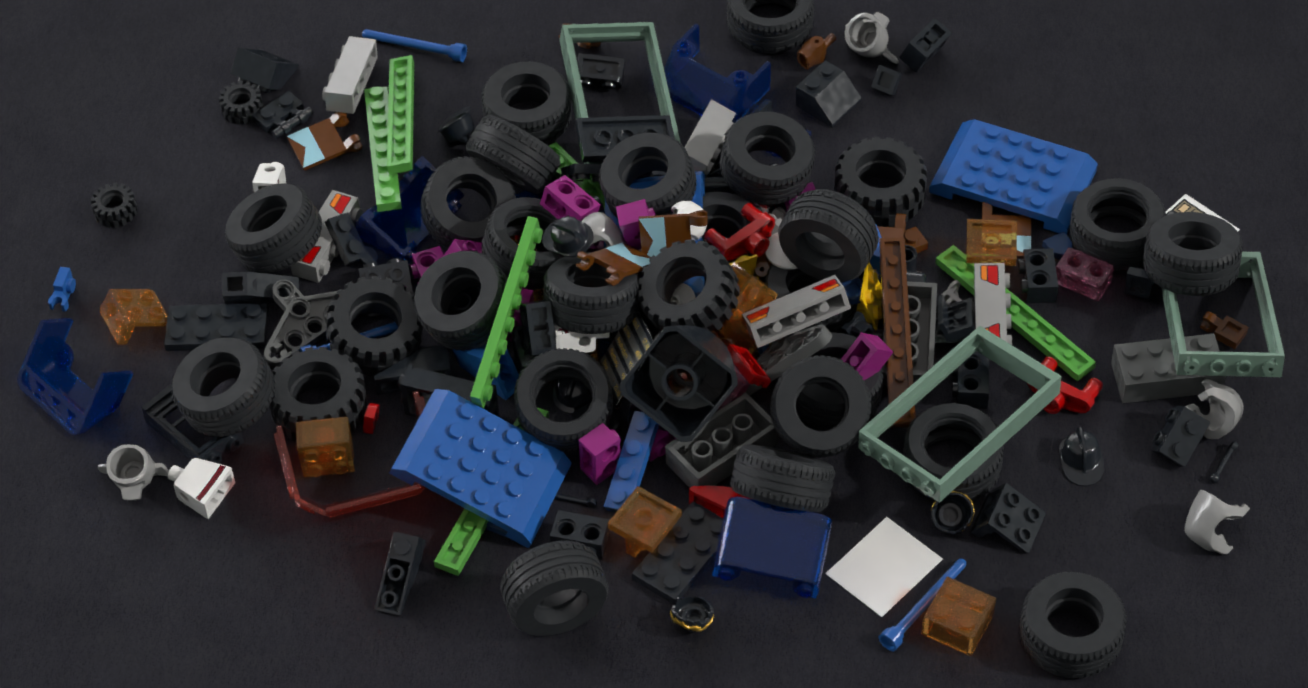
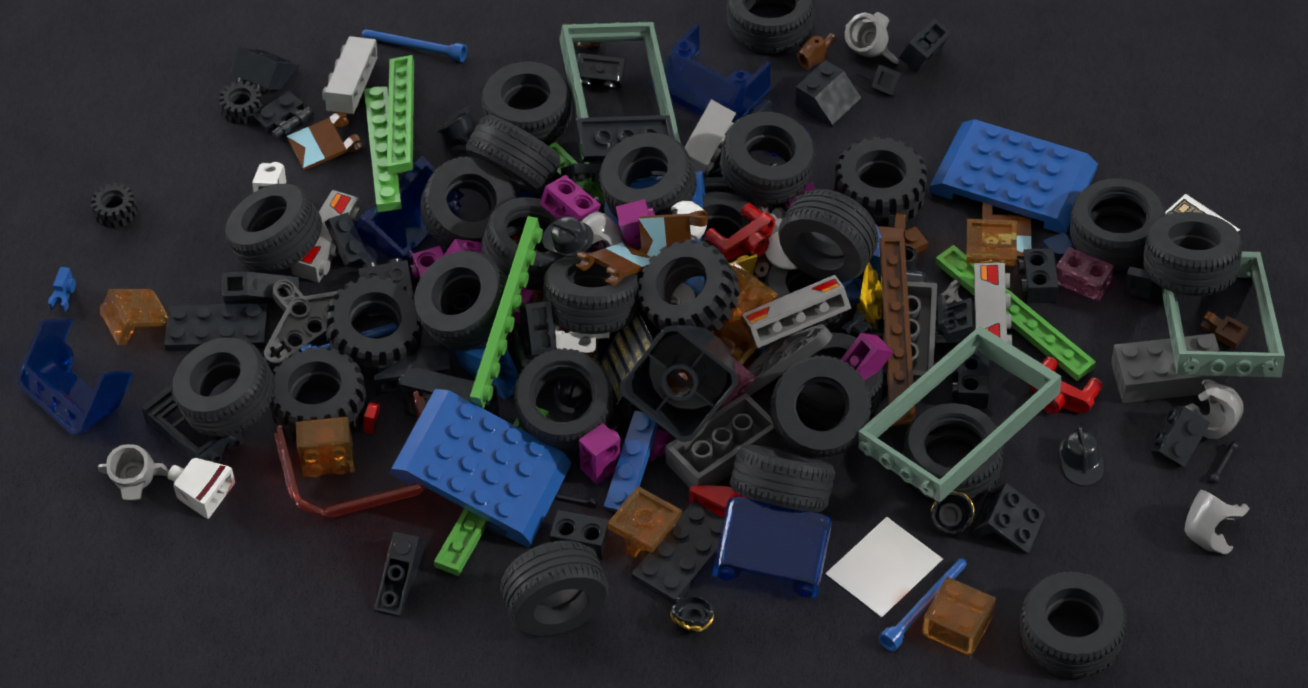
red tile [727,344,771,388] -> none

